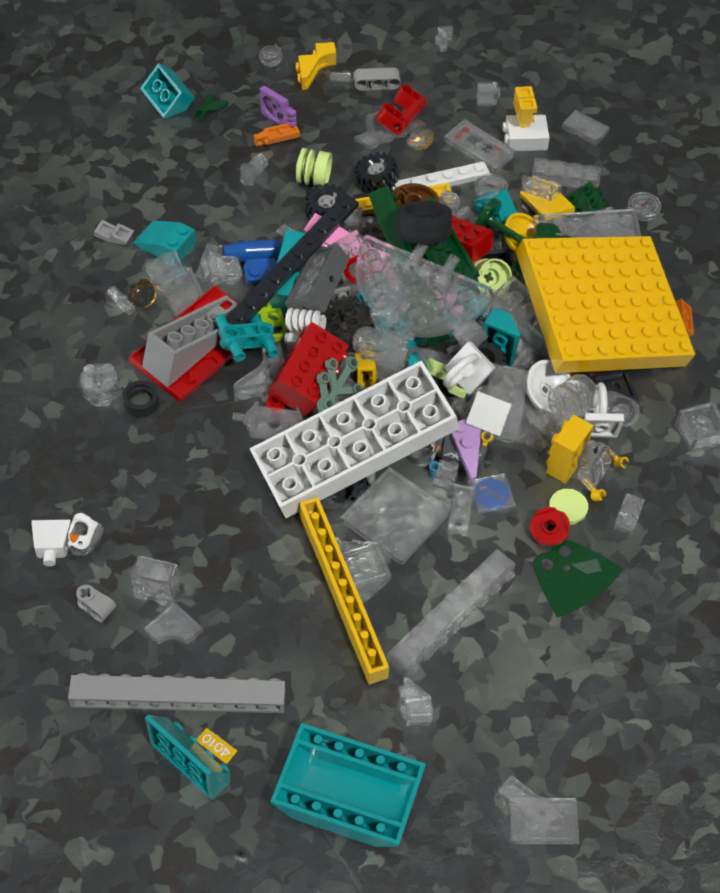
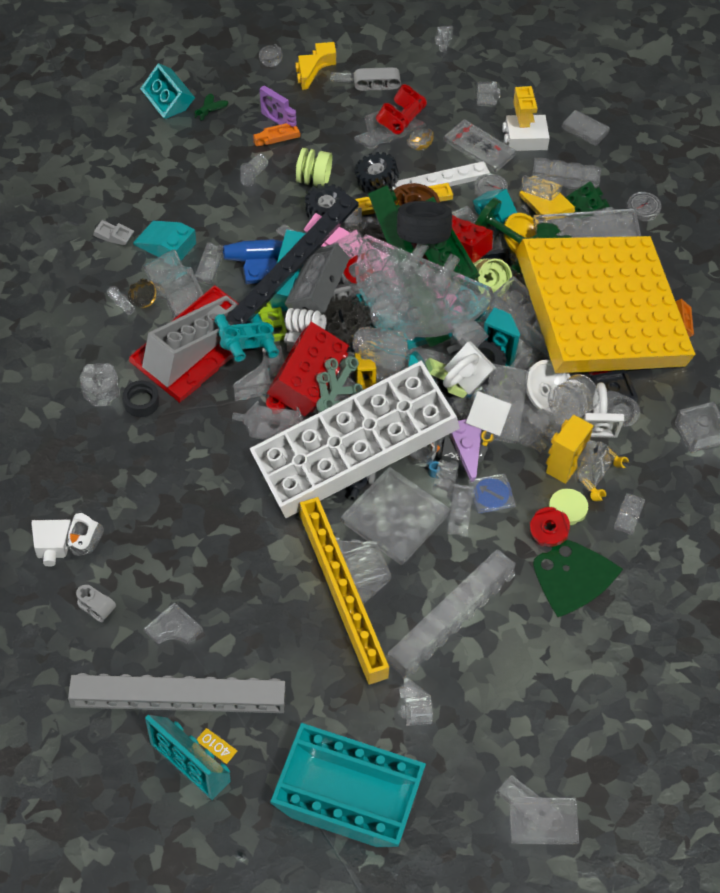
clear brick [130,555,180,605] -> none
clear brick [199,256,243,285] -> none
clear hat [439,188,462,216] -> none
clear window [567,559,602,574] -> none

